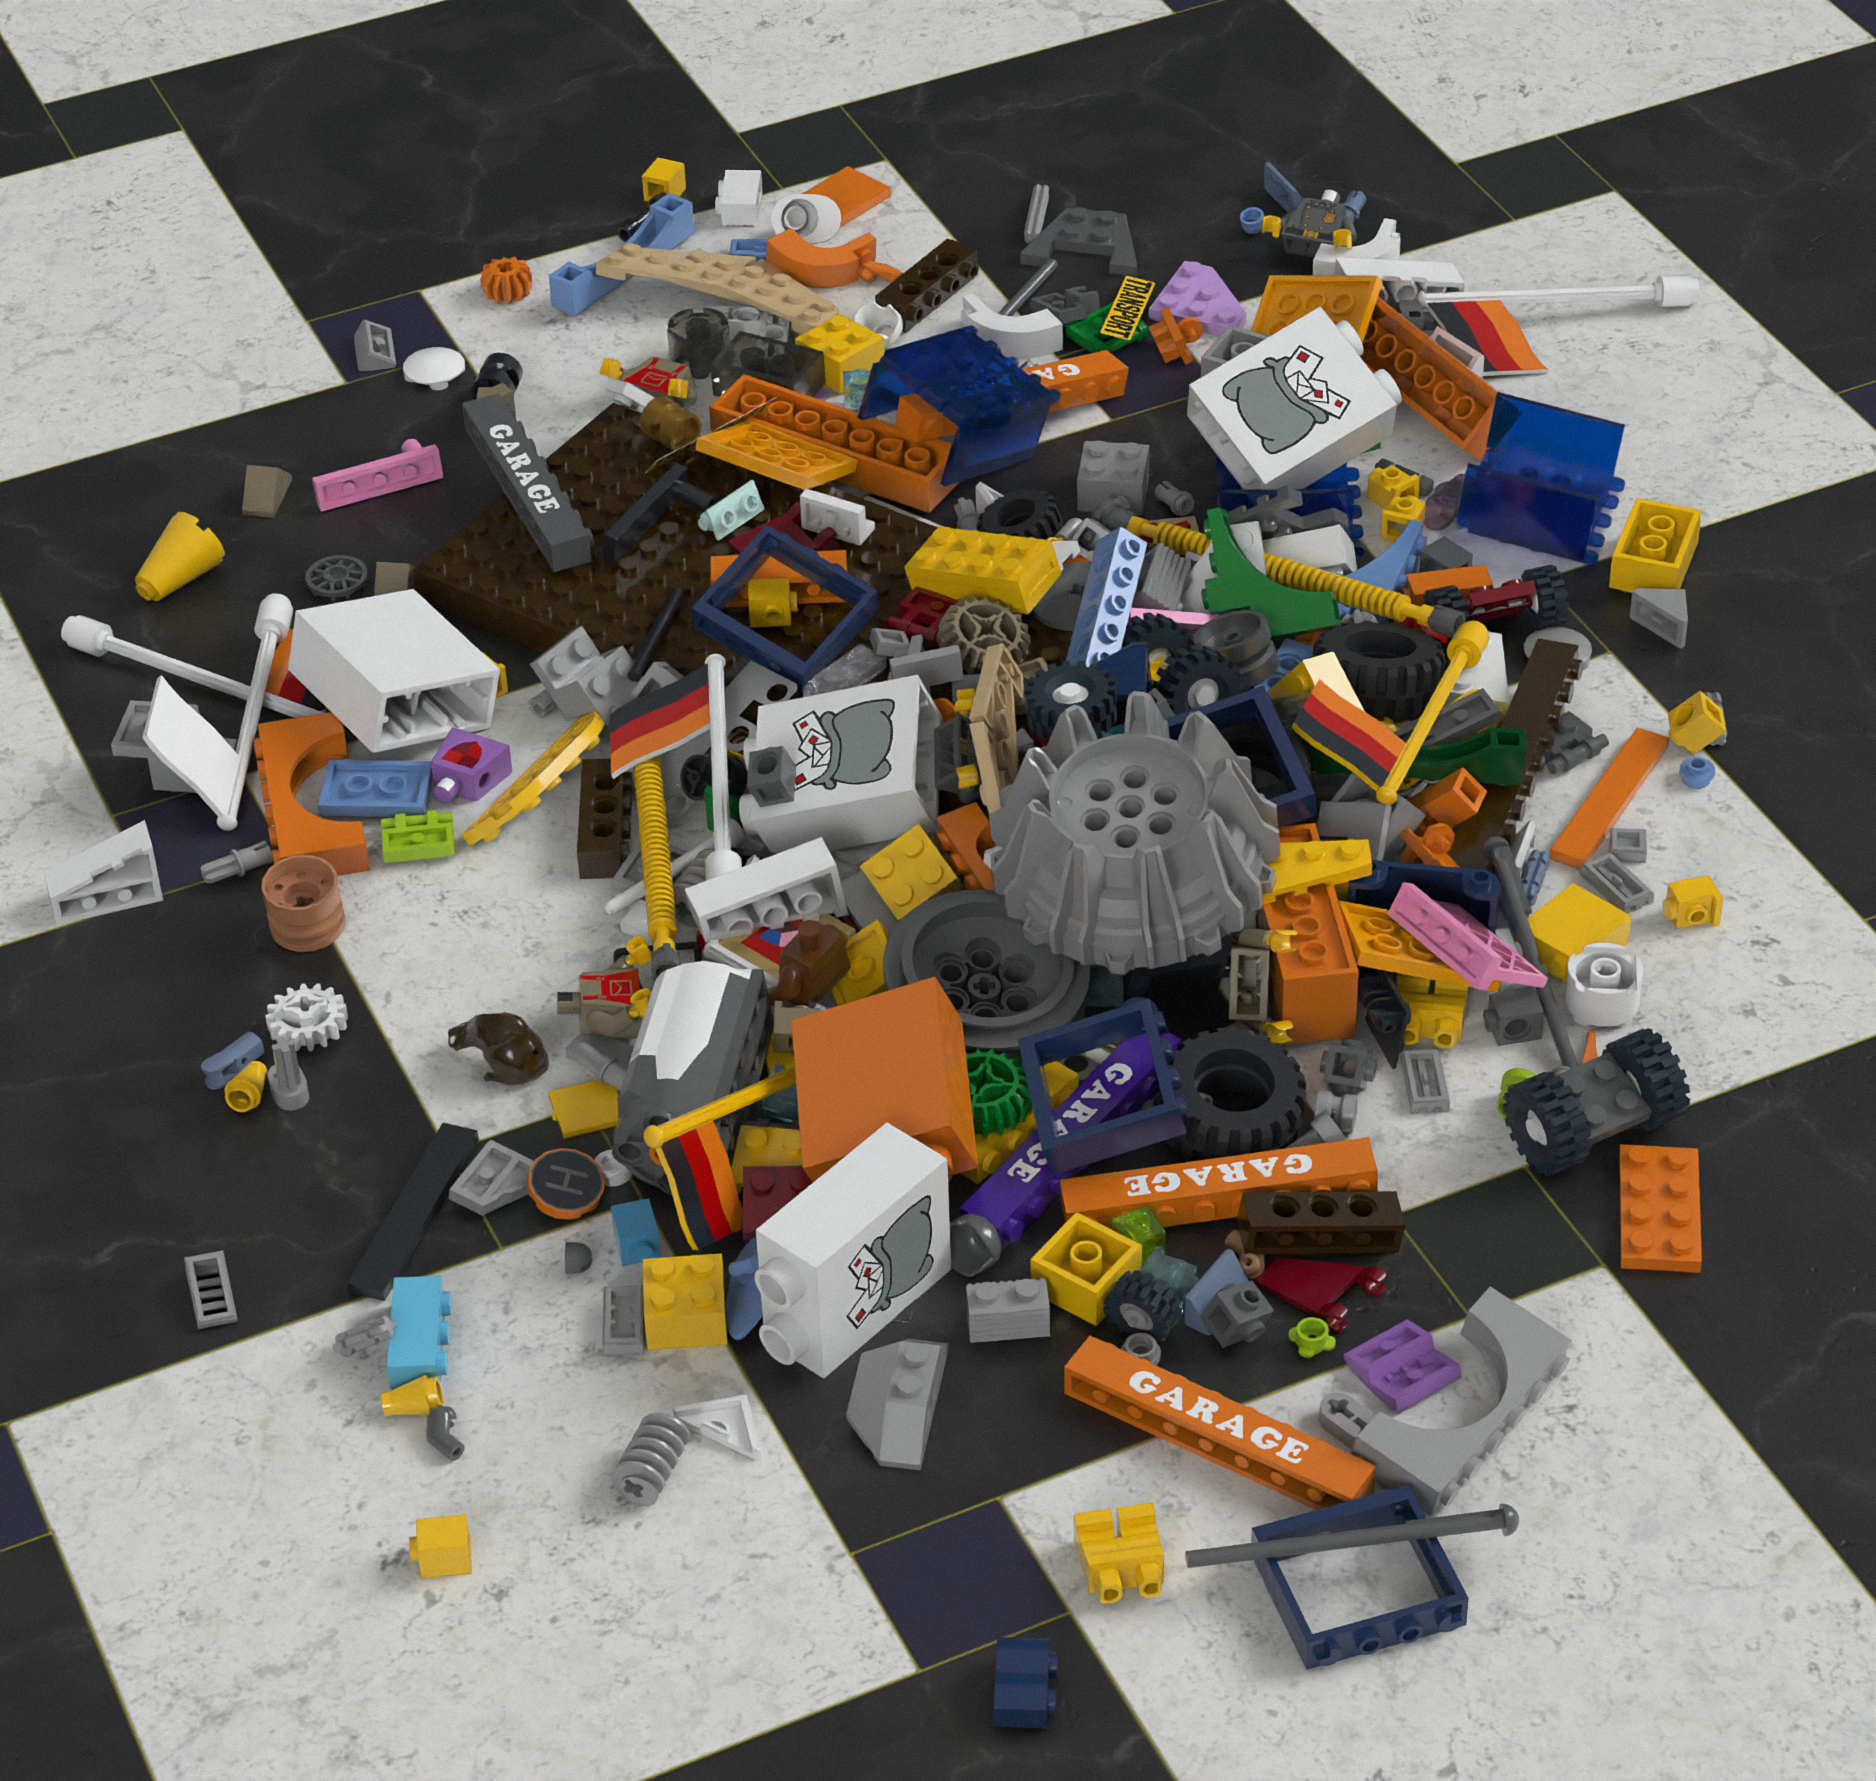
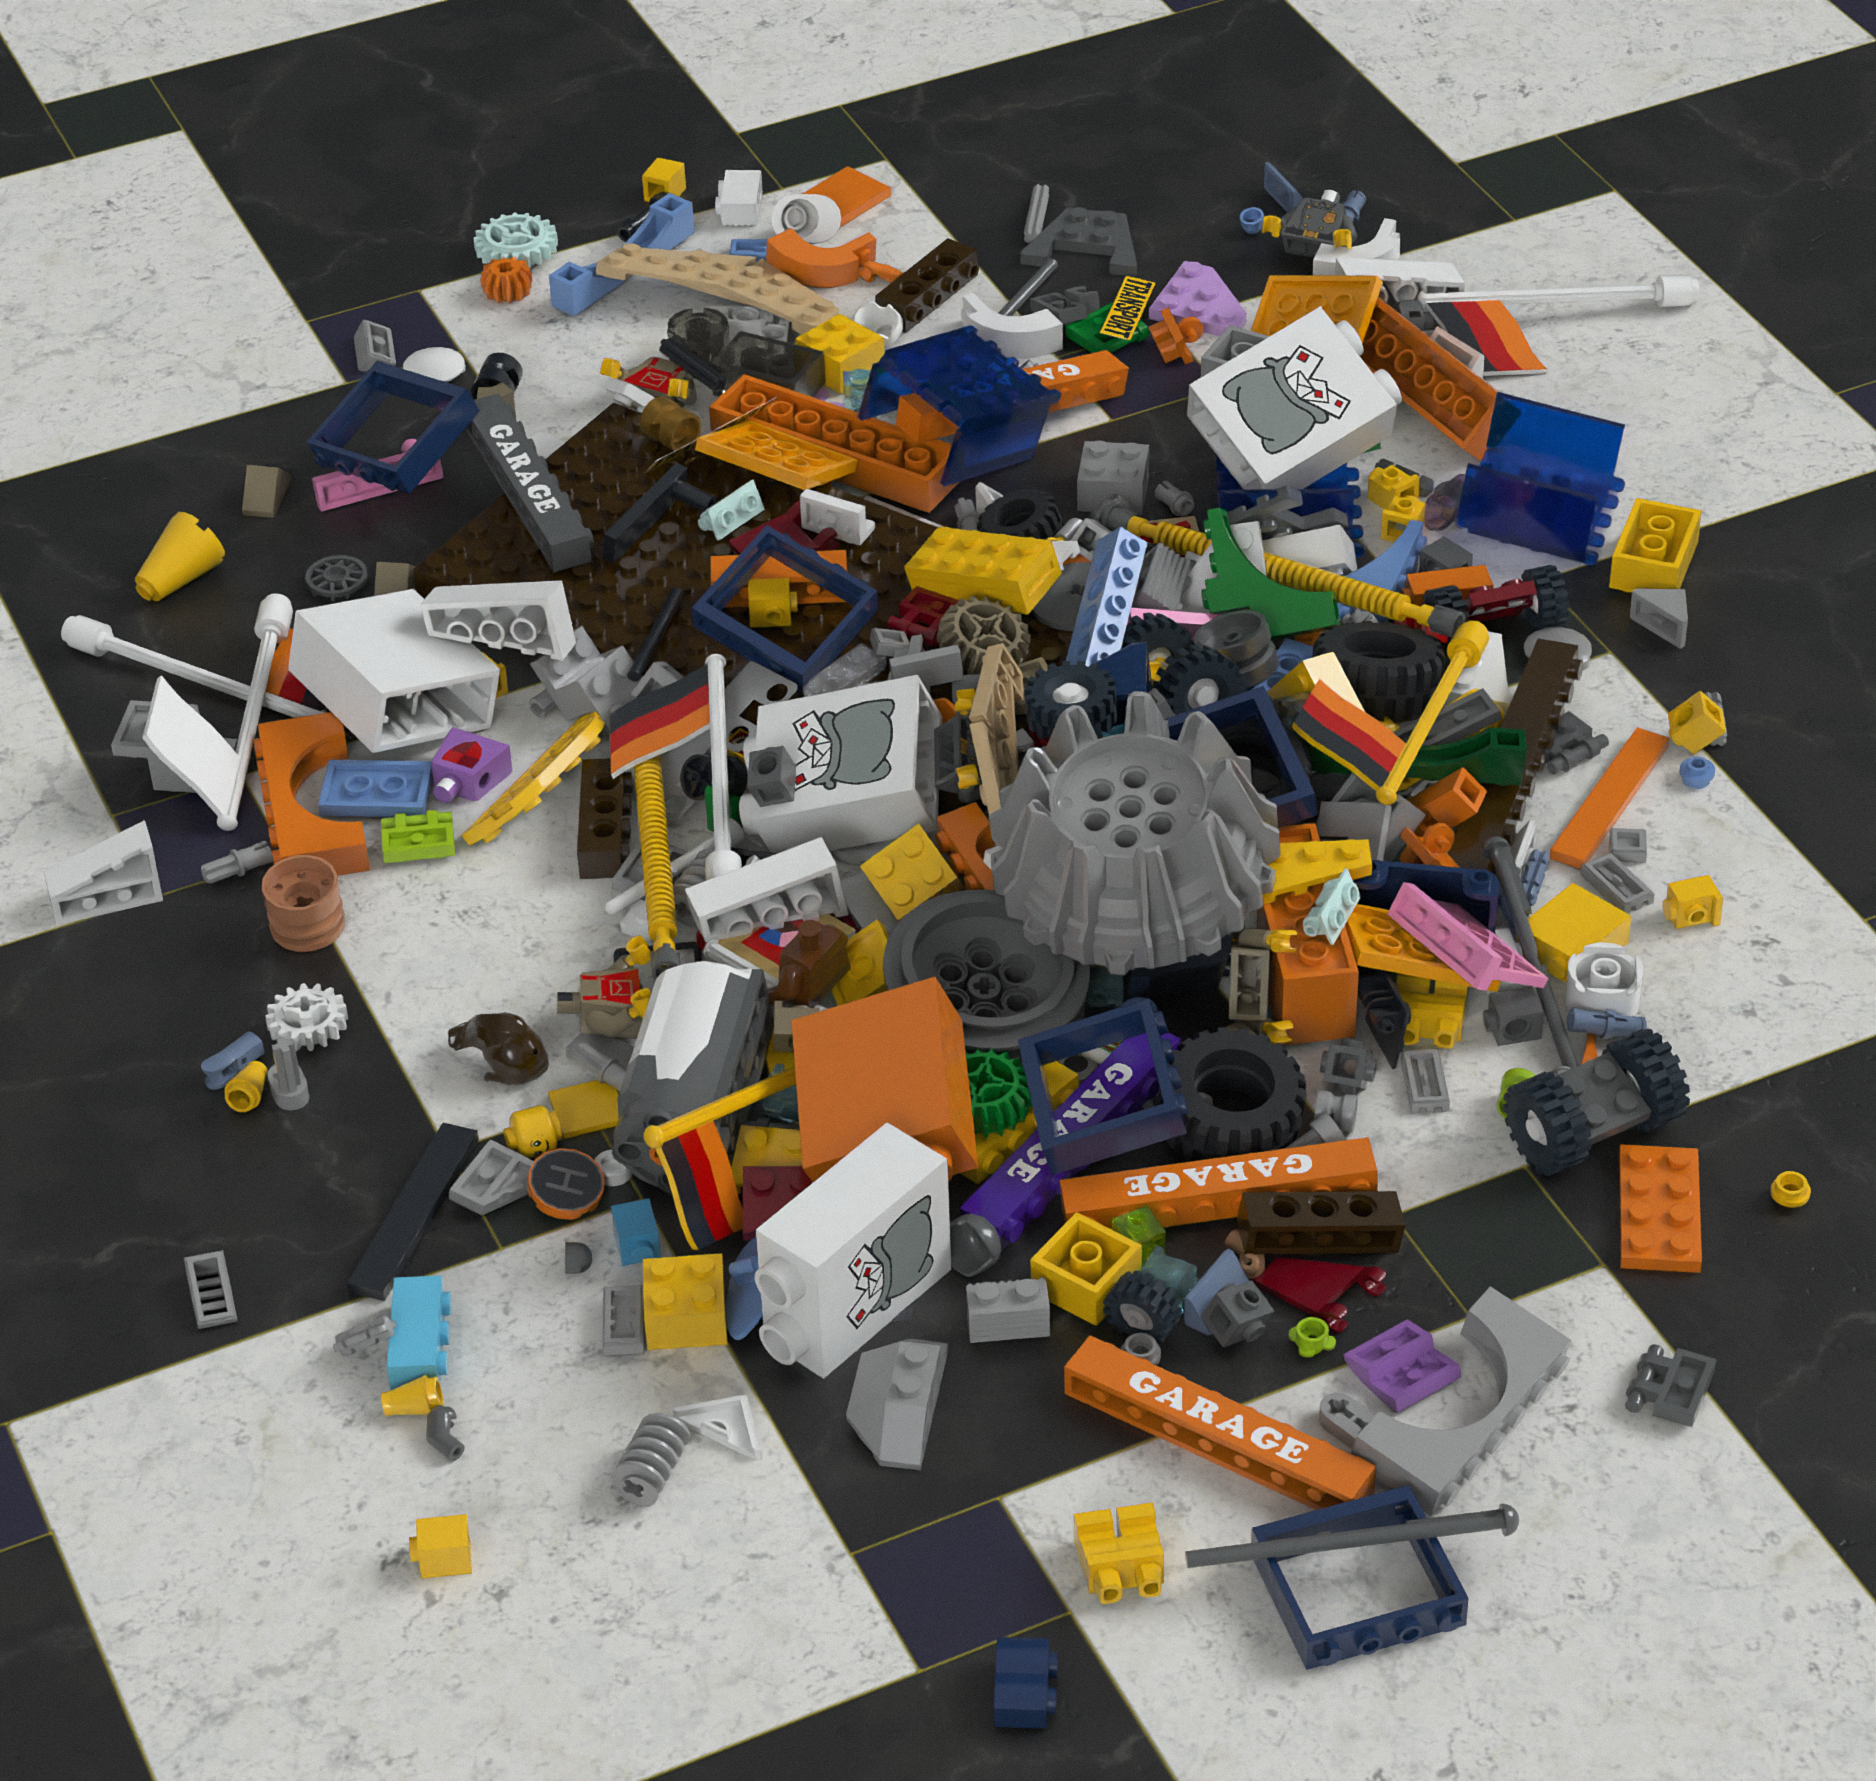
none -> dark blue window [306,361,480,494]
none -> white wedge [421,581,576,661]
none -> light aqua gear [474,212,558,269]
none -> yellow head [503,1105,562,1159]
none -> black axle [659,337,726,392]
none -> light aqua hinge [1303,869,1360,945]
none -> sand blue pin [1567,1008,1647,1039]
none -> dark grey plate [1625,1344,1717,1427]
none -> yellow plate [1770,1171,1811,1208]

